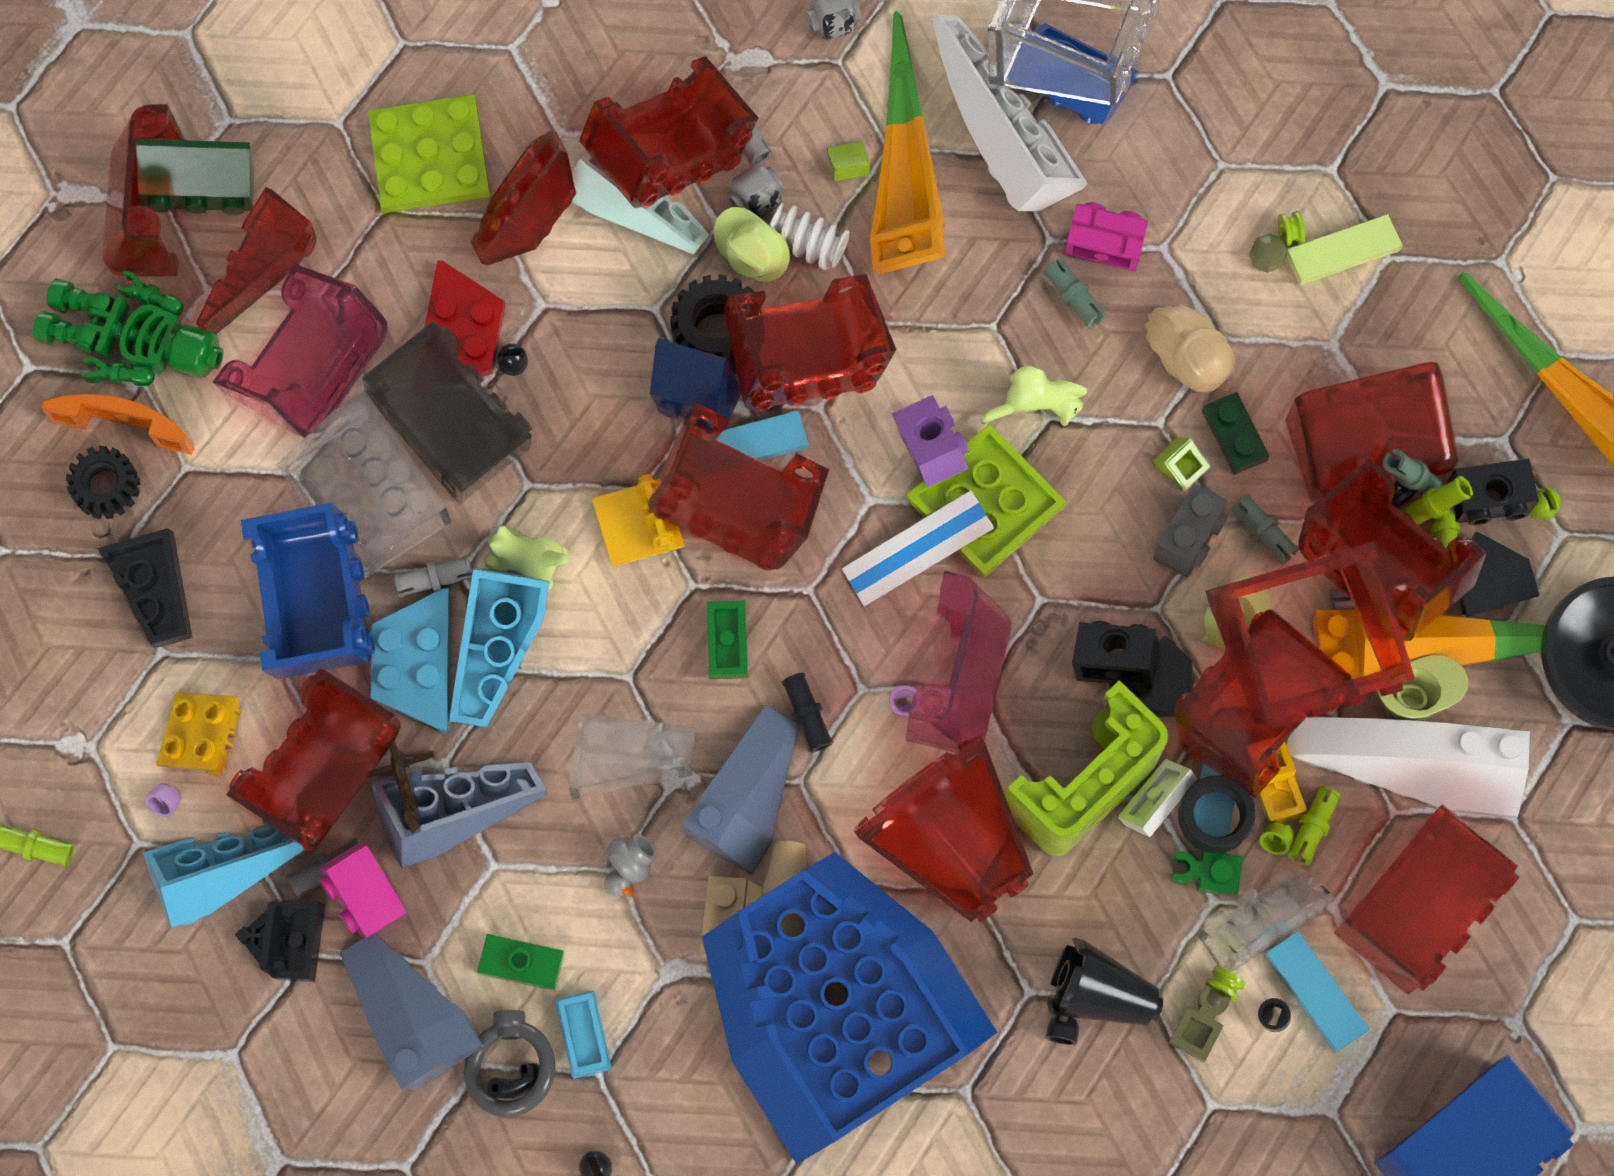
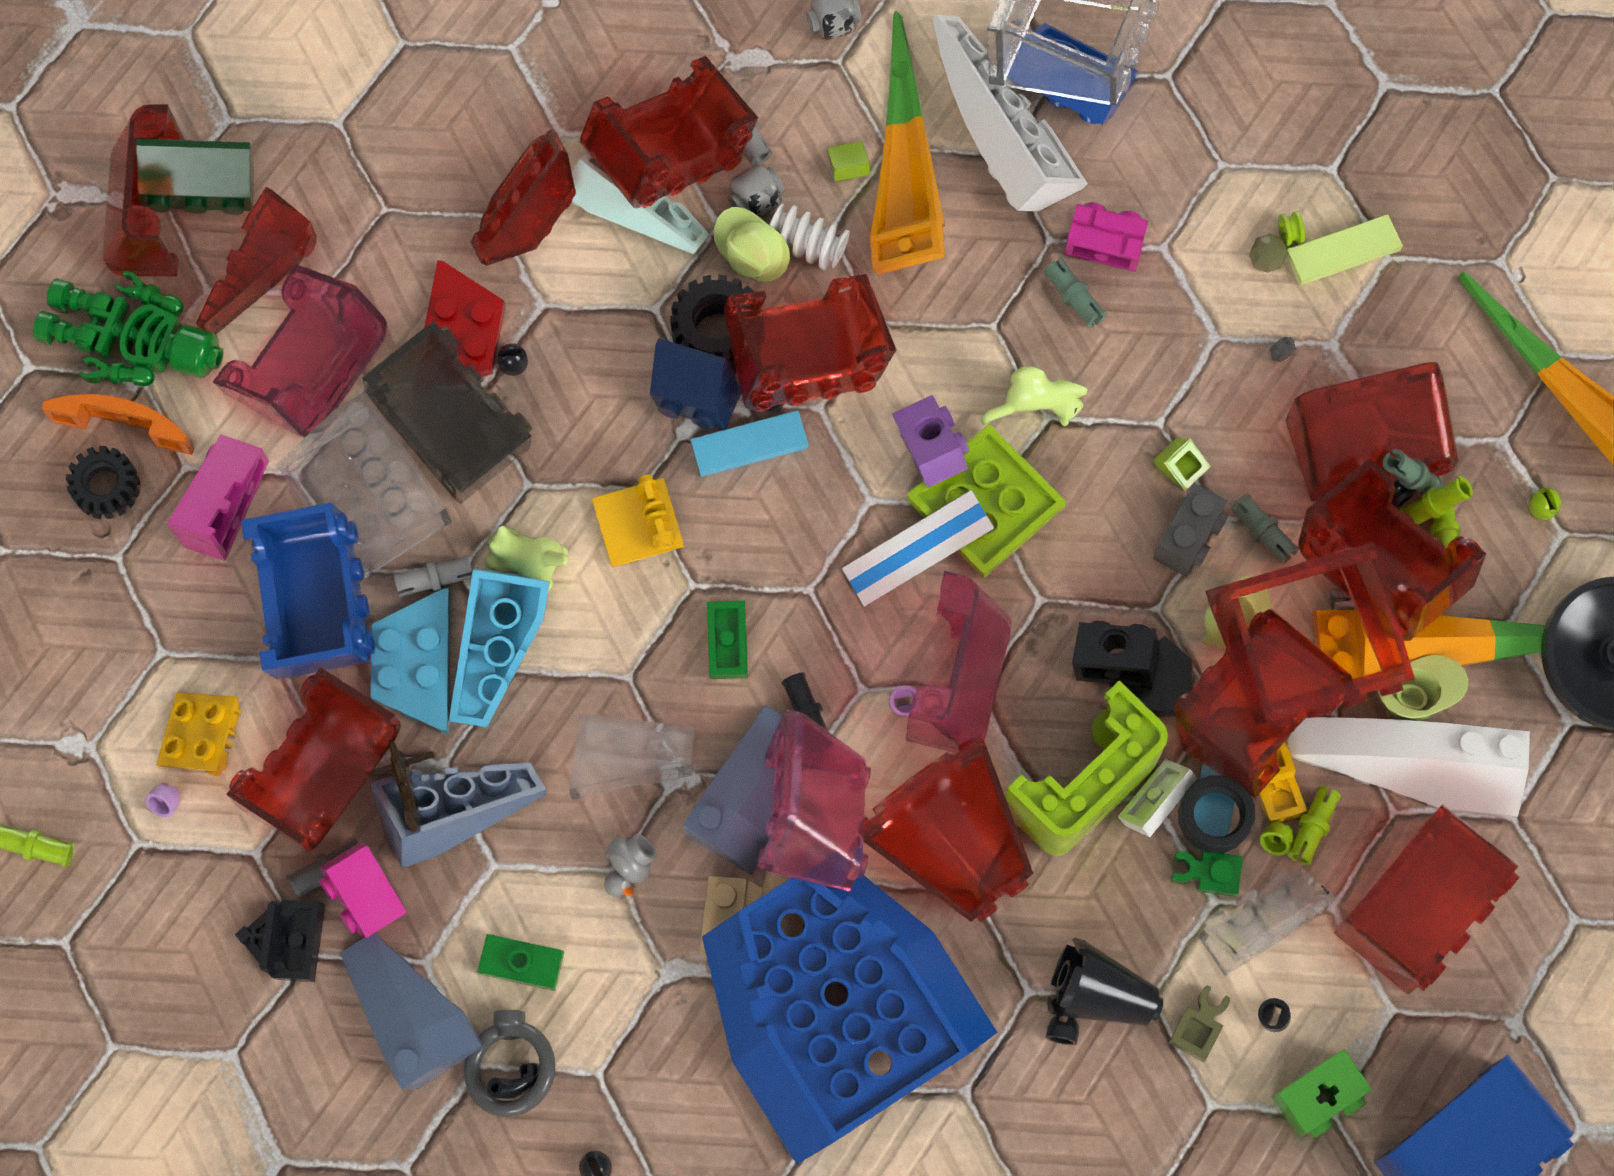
black wing [97,528,193,648] -> none
medium azure wedge [143,819,315,928] -> none
lime plate [368,94,491,214] -> none
medium azure tile [555,991,612,1079] -> none
clear red windscreen [648,402,829,571] -> none
tan hair [1144,304,1235,393] -> none
dark green plate [1202,392,1270,475] -> none
lime bush [1205,966,1246,1002] -> none
medium azure tile [1264,931,1370,1054] -> none
black brick [1447,458,1539,526] -> none
black slope [1452,532,1540,616] -> none
none -> dark pink wedge [167,434,269,561]
none -> clear pink windscreen [758,709,871,891]
none -> dark grey piece [1269,337,1296,362]
none -> bright green brick [1272,1049,1372,1139]

